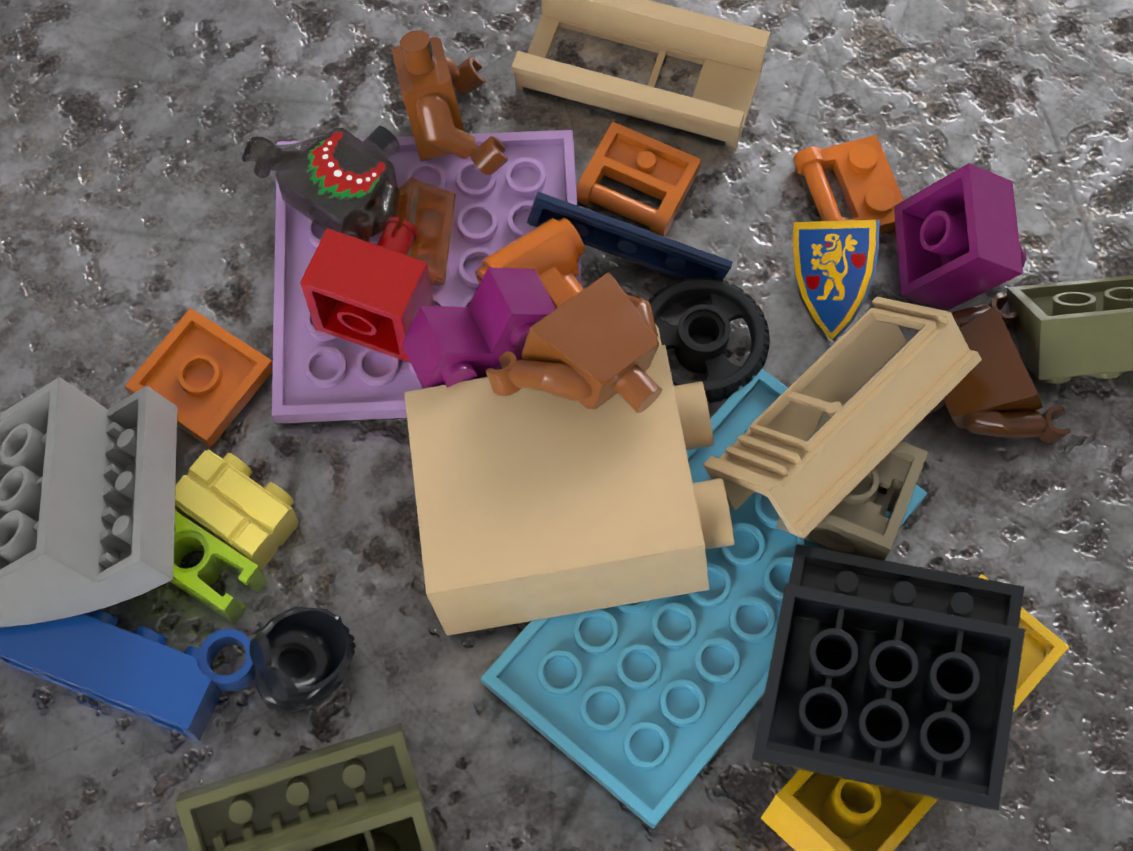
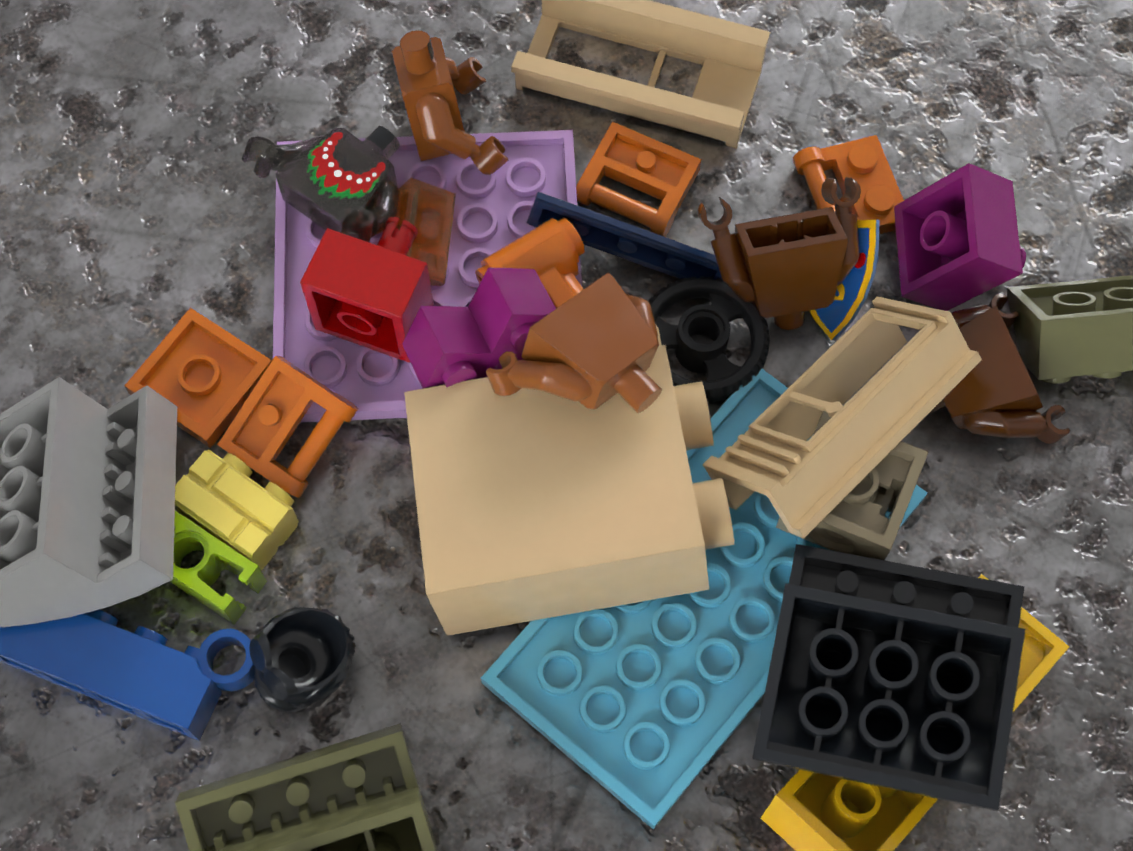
none -> orange plate [217,356,358,498]
none -> reddish brown torso [698,177,861,330]

